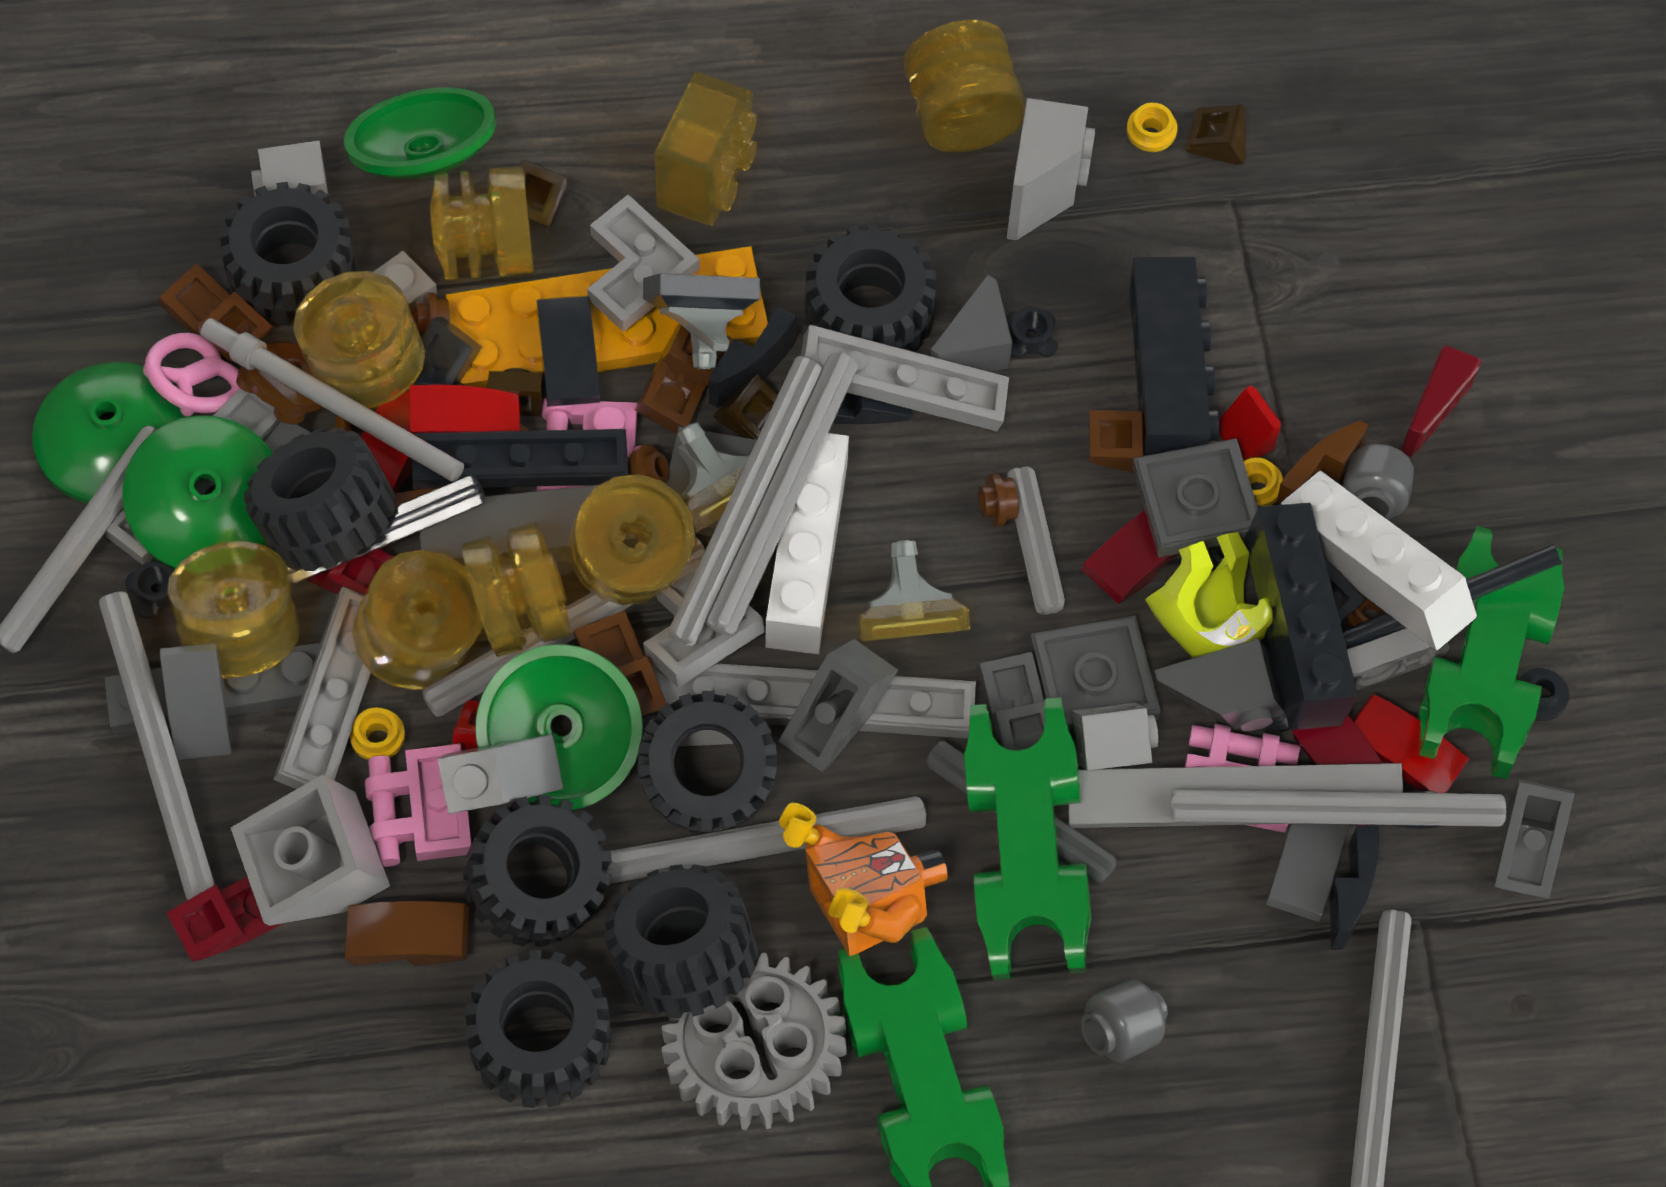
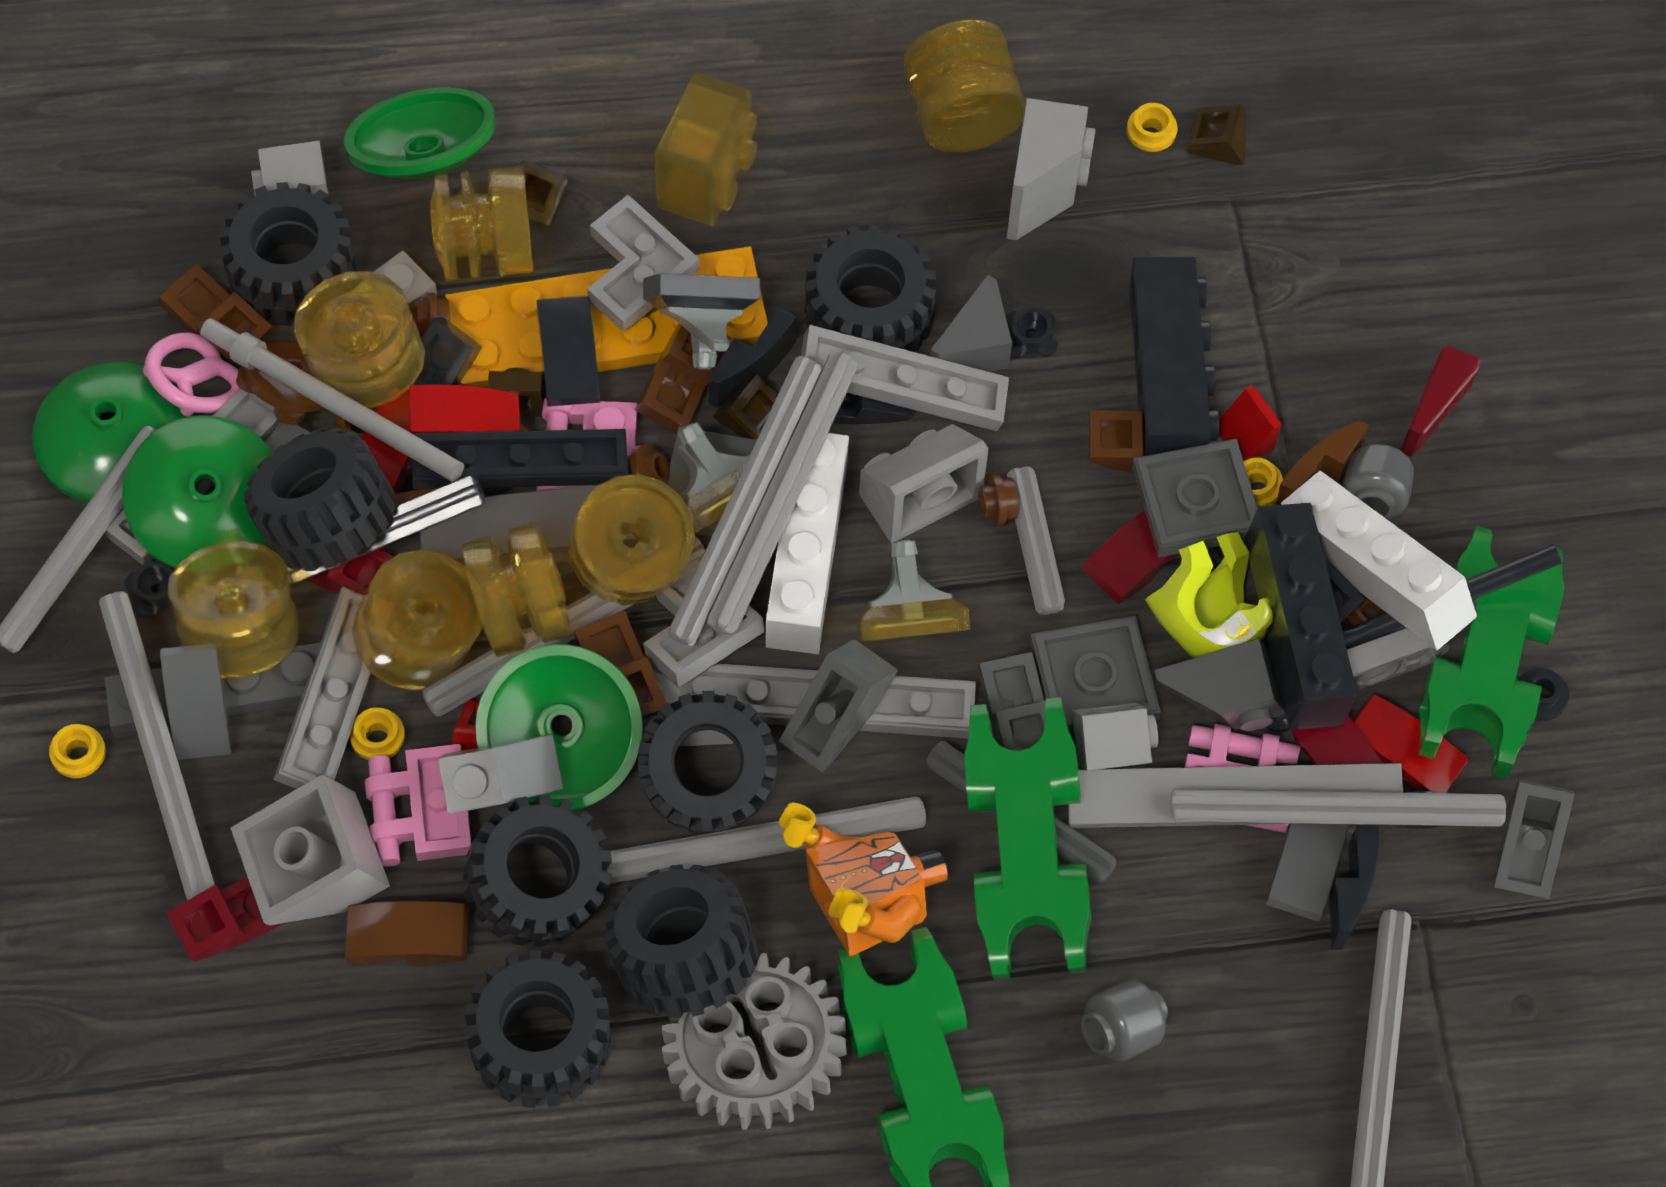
none -> yellow plate [49,724,106,778]
none -> light grey slope [859,424,988,544]

